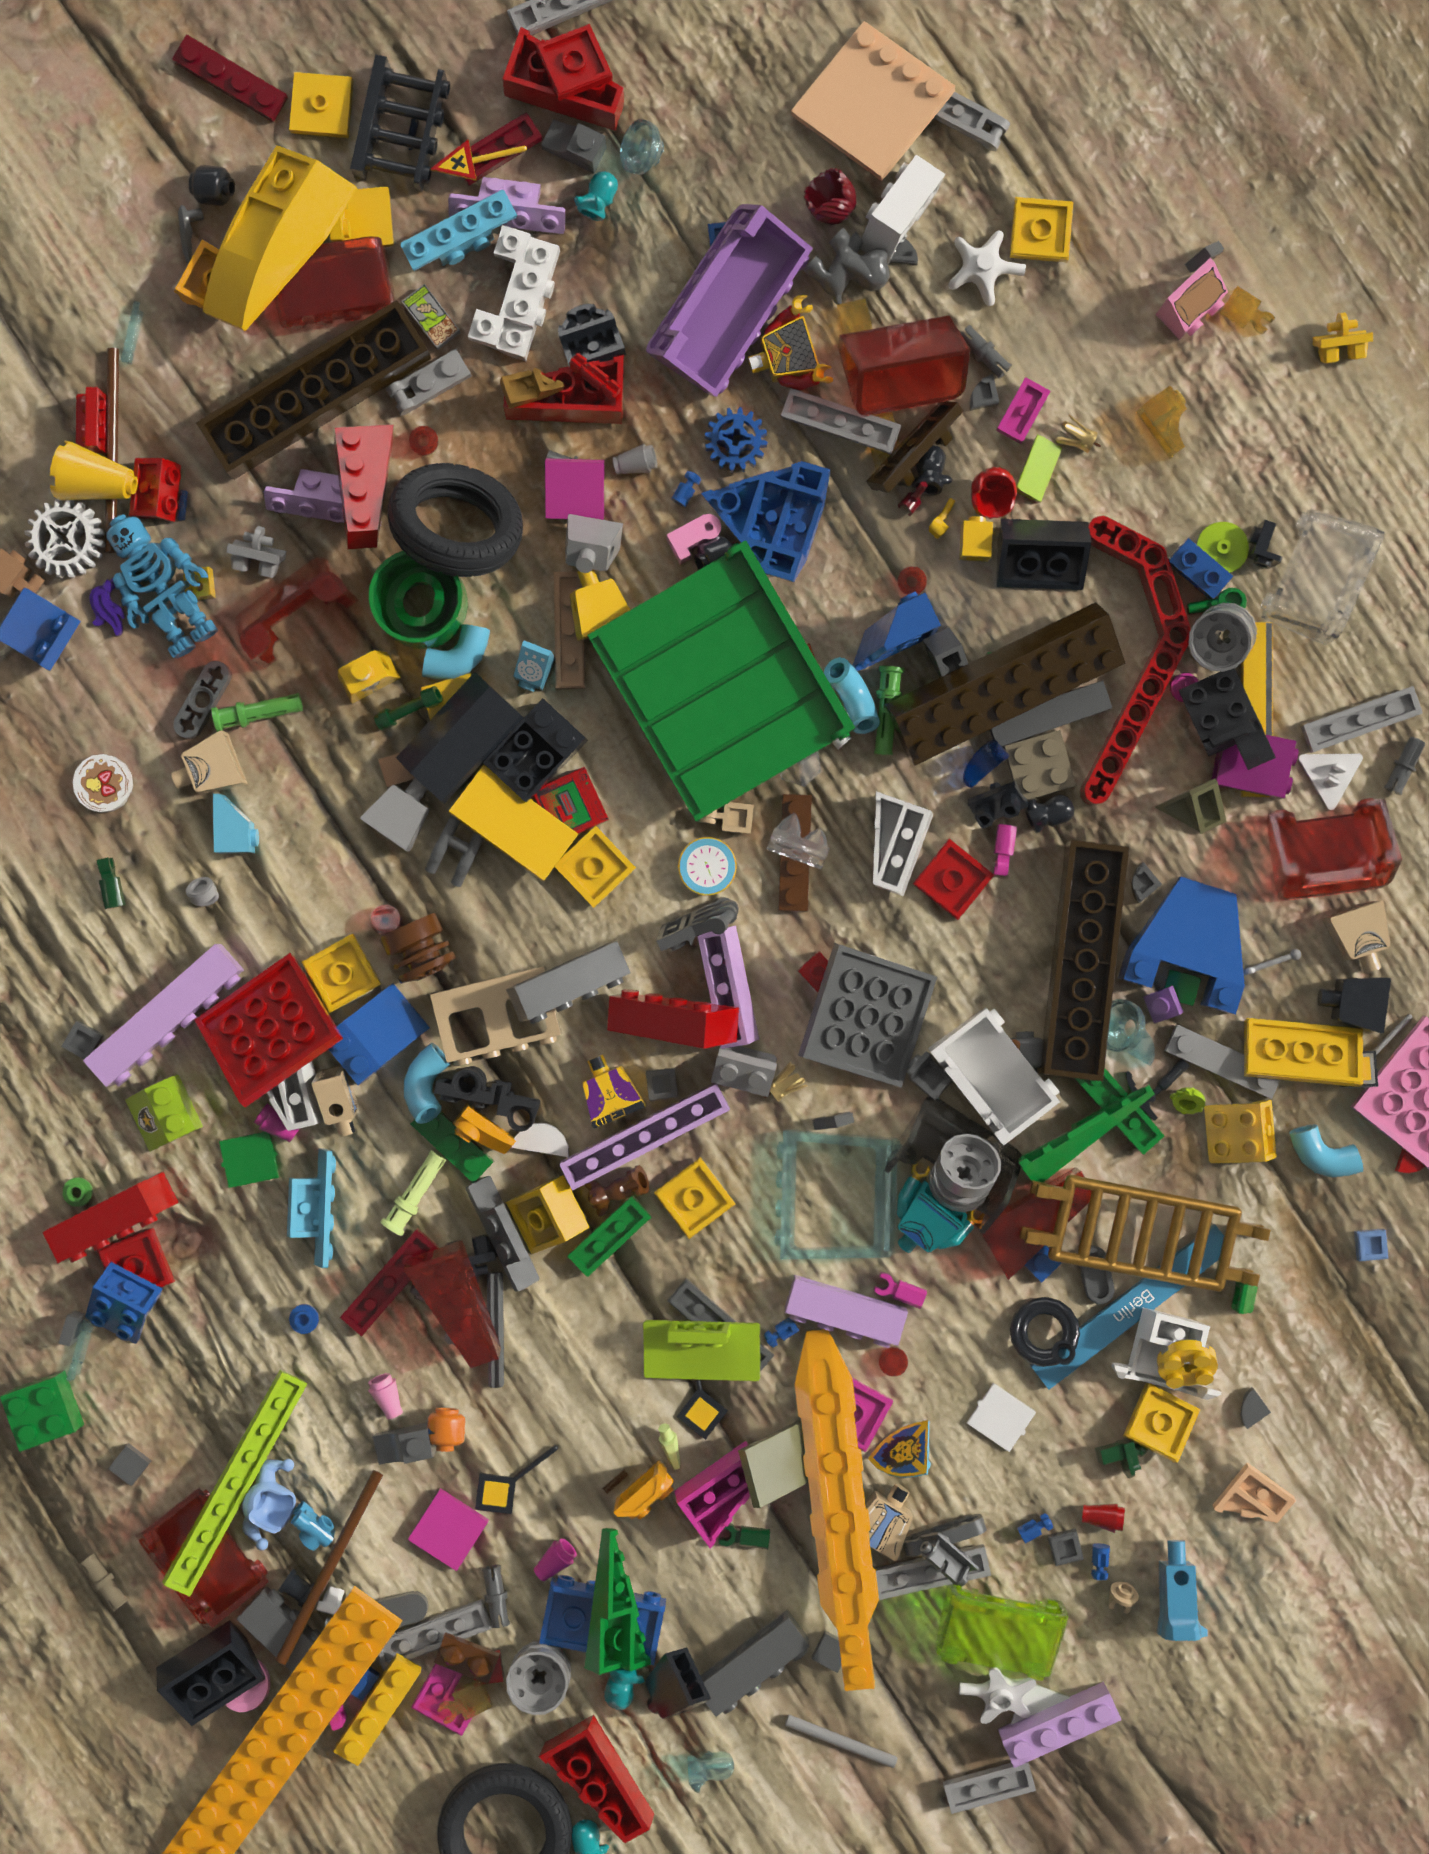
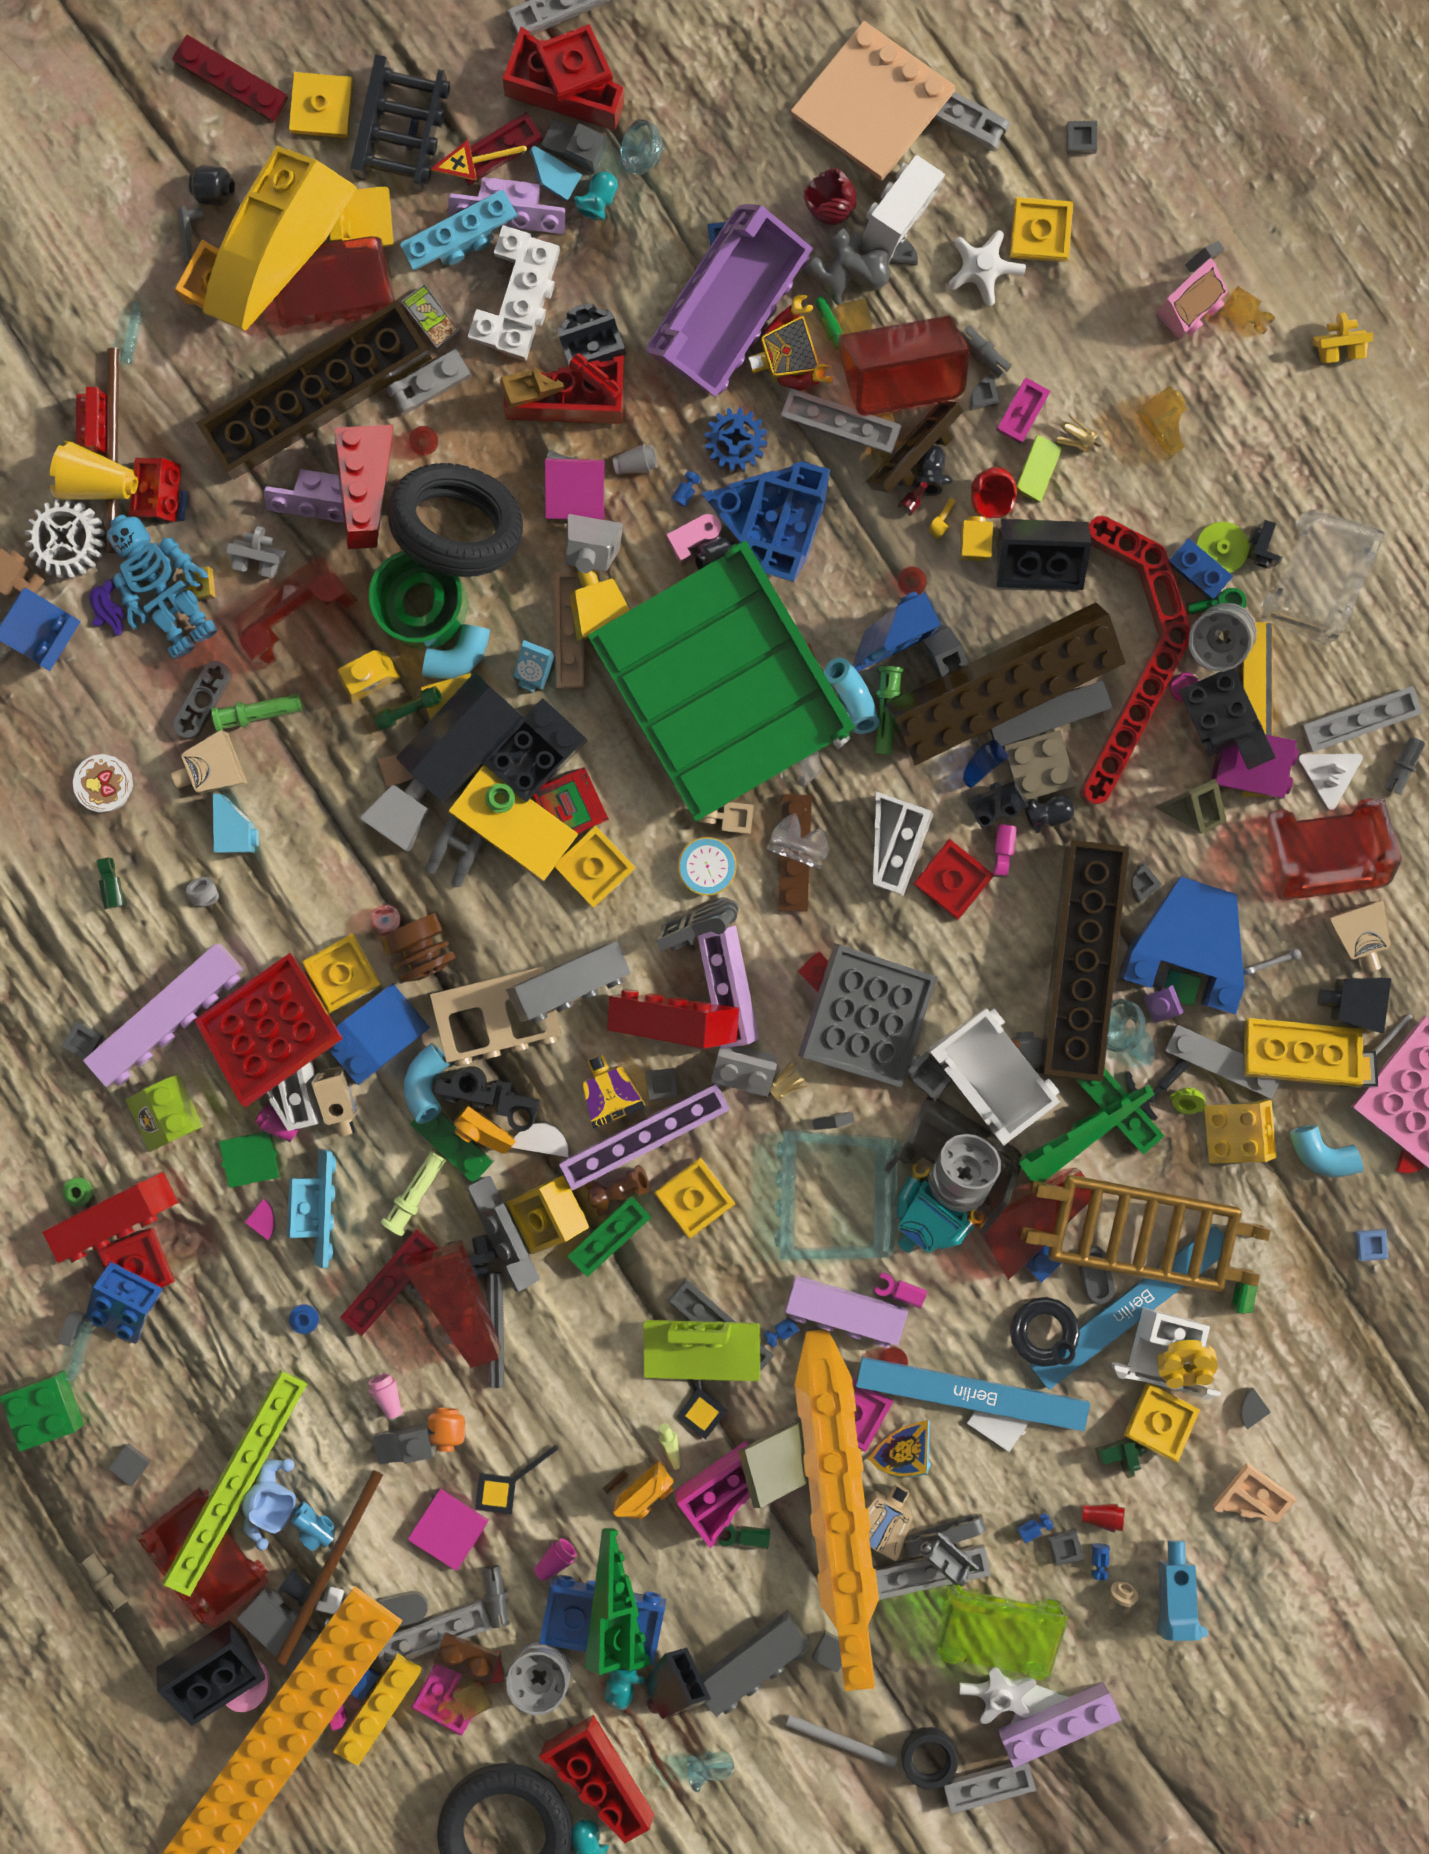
none -> dark pink tile [245,1198,275,1240]
none -> bright green plate [485,784,515,813]
none -> medium azure slope [529,145,582,201]
none -> green animal [814,296,846,349]
none -> dark azure tile [855,1356,1090,1432]
none -> black tyre [901,1727,958,1789]
none -> dark grey tile [1066,121,1097,154]

